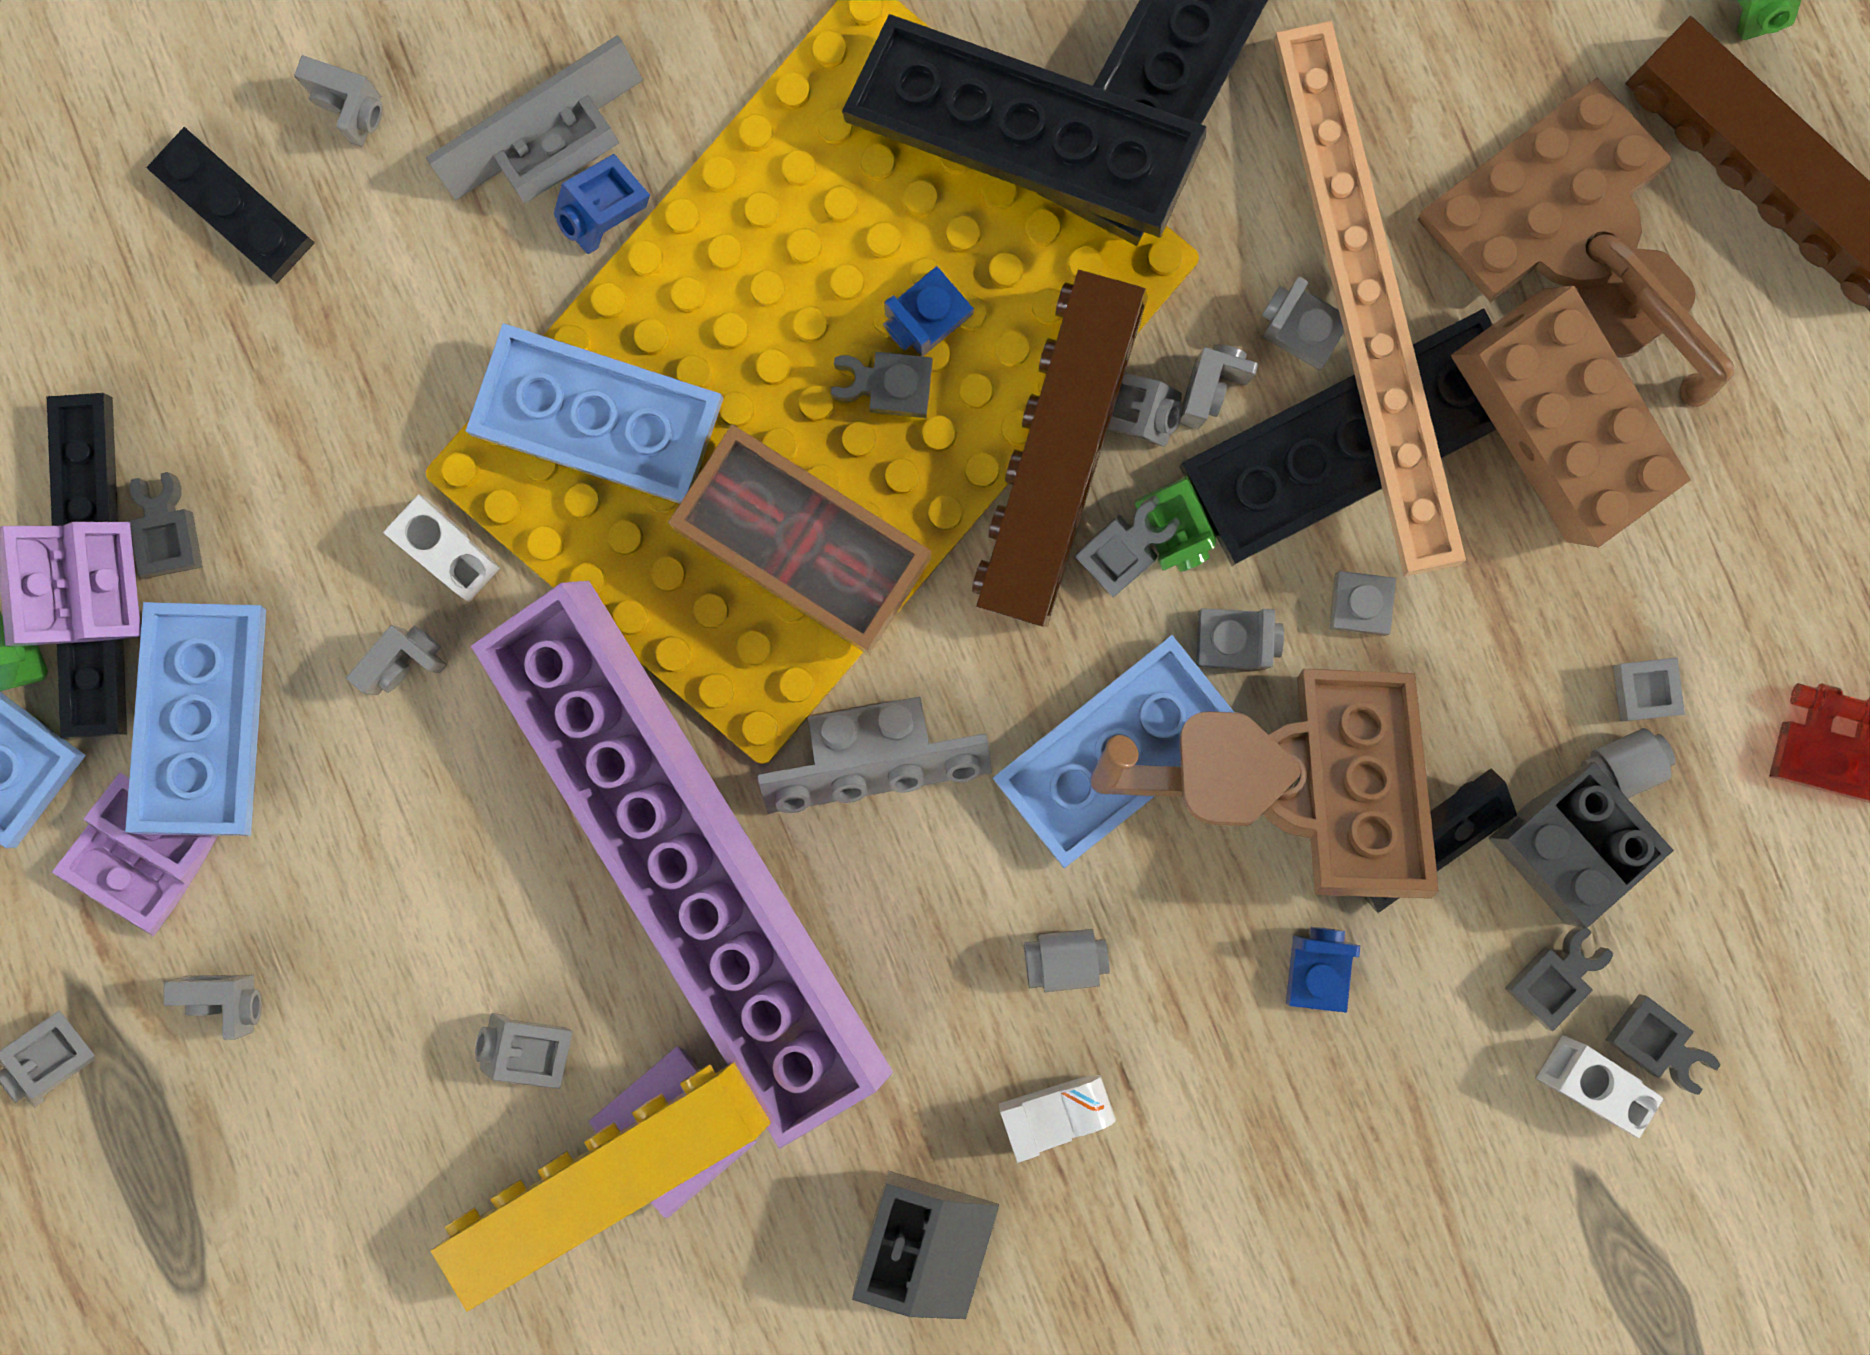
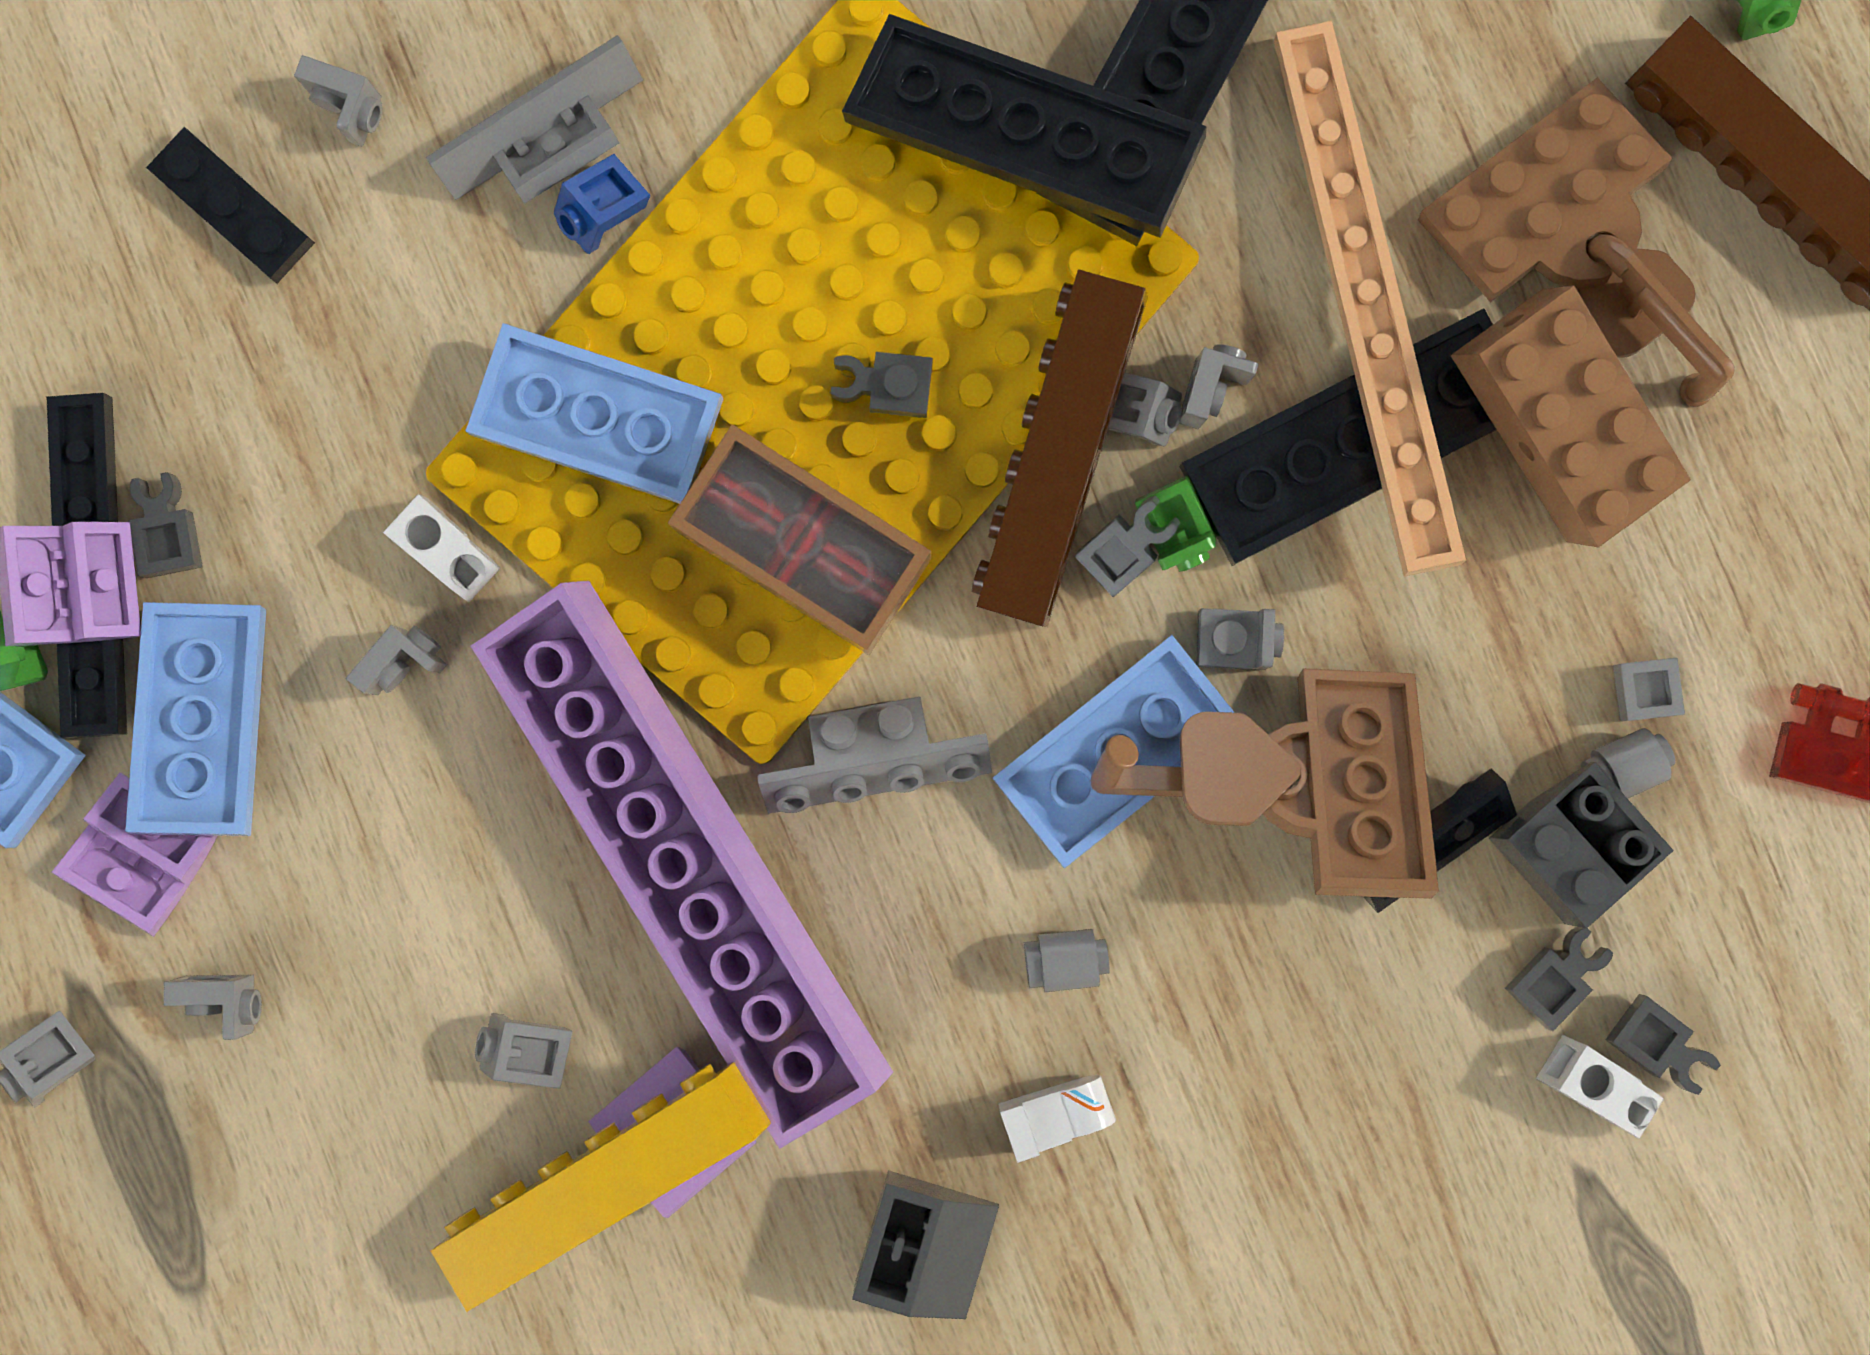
blue bracket [883,266,974,357] -> none
light grey bracket [1262,277,1344,370] -> none
blue bracket [1286,927,1360,1013] -> none
light grey plate [1329,571,1396,636] -> none

